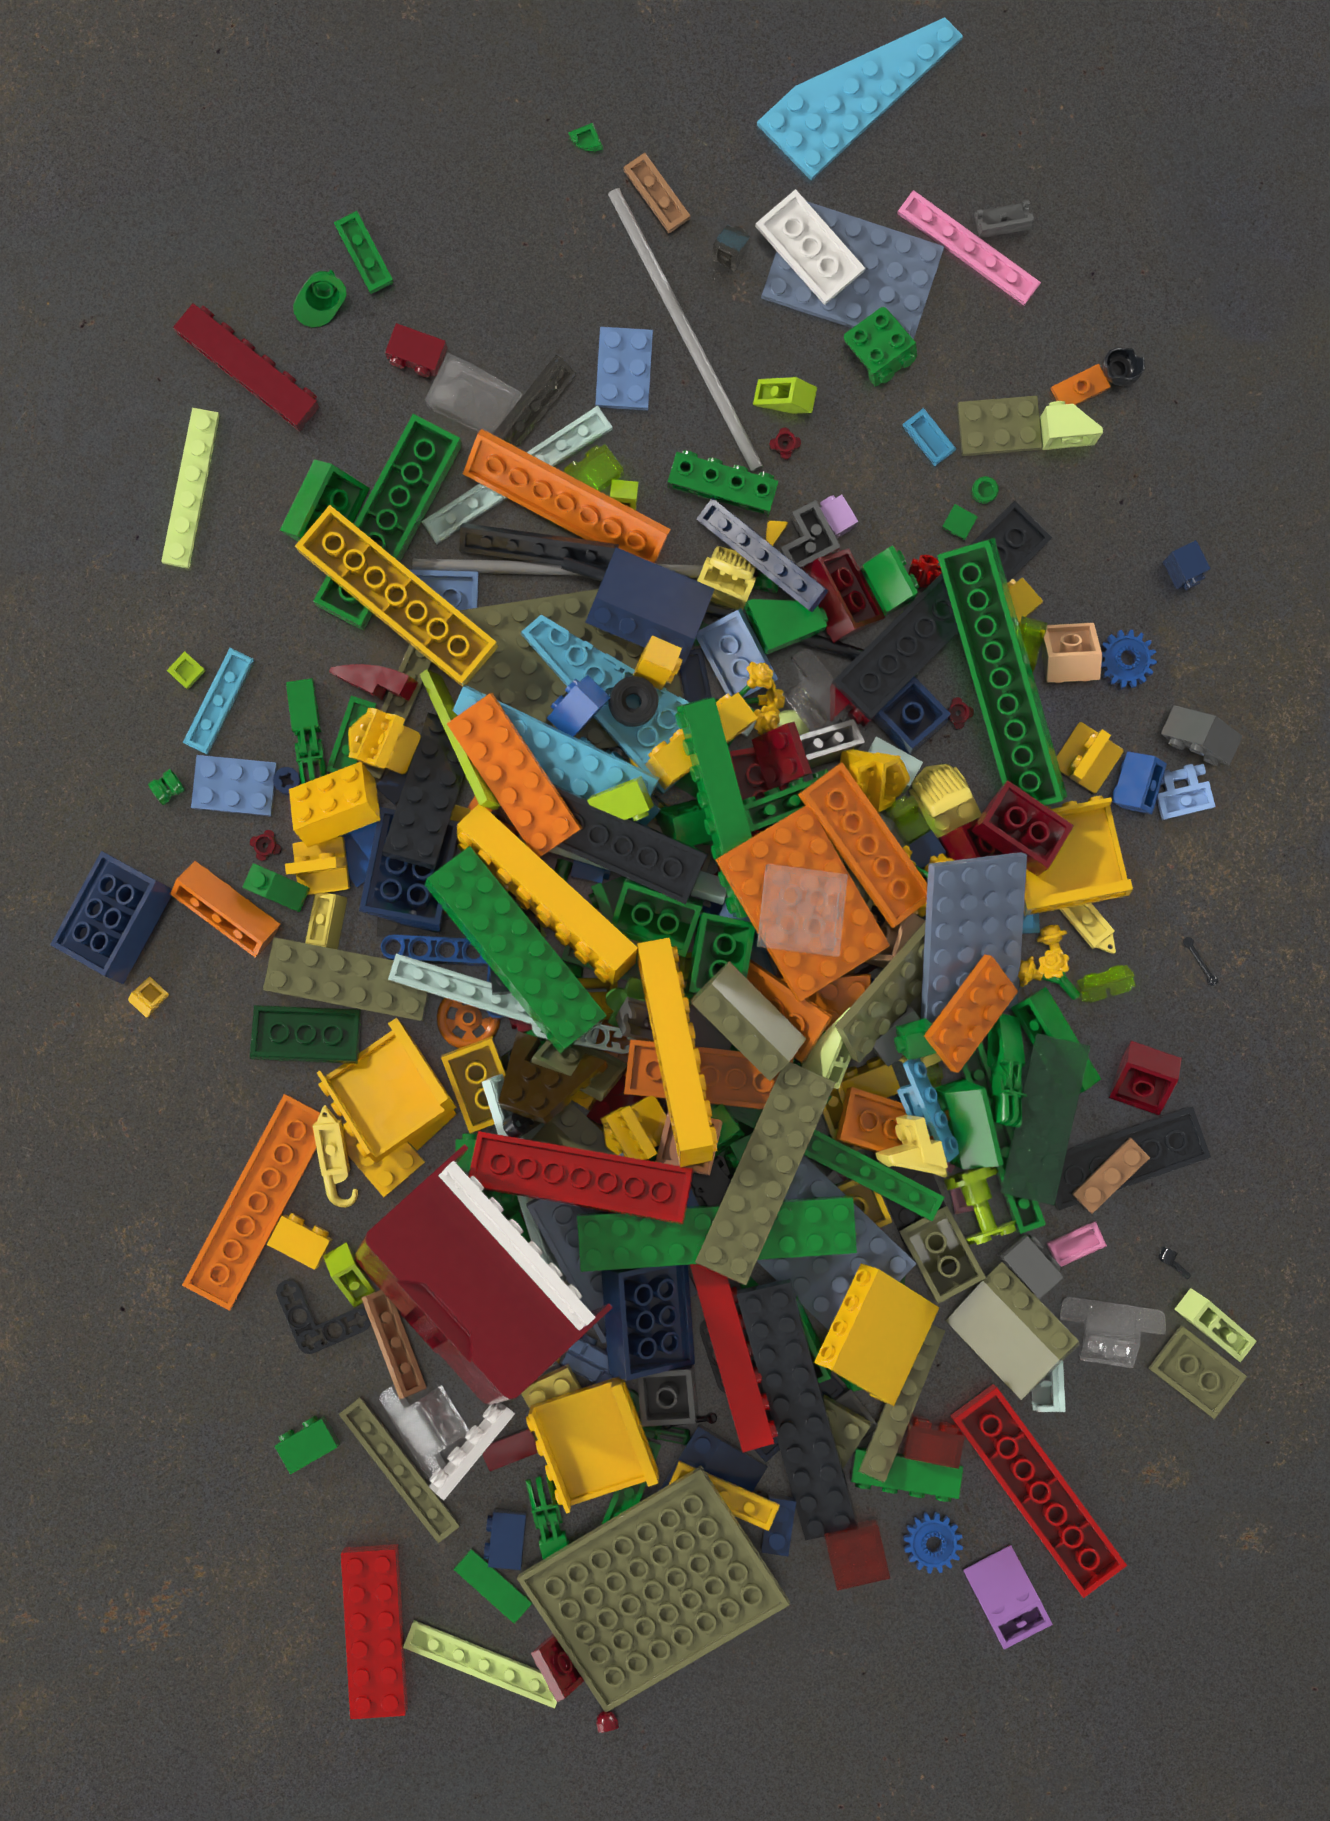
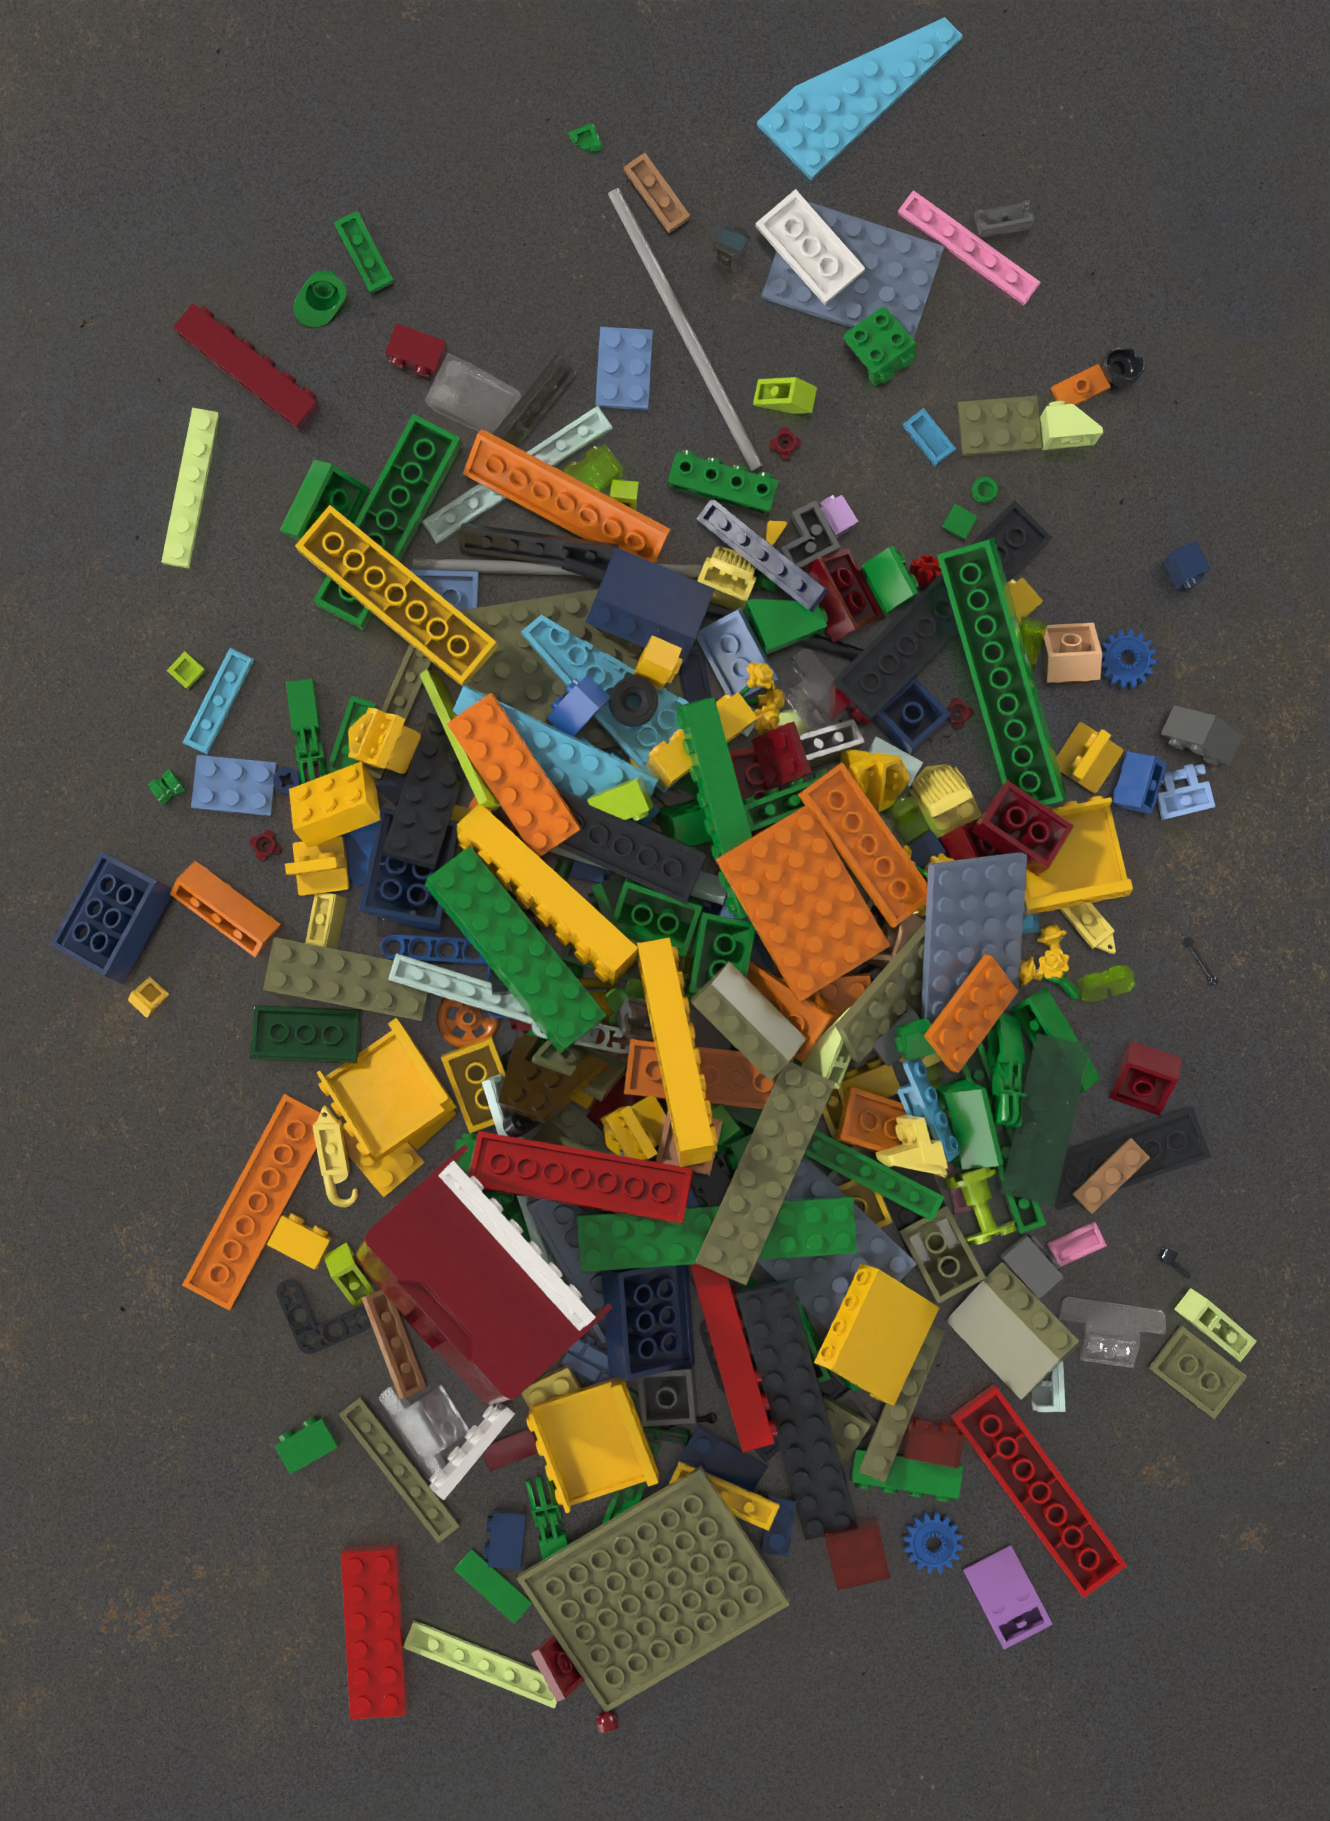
green slope [242,863,310,912] -> none
dark red slope [329,664,419,701] -> none
clear plate [757,864,848,957] -> none

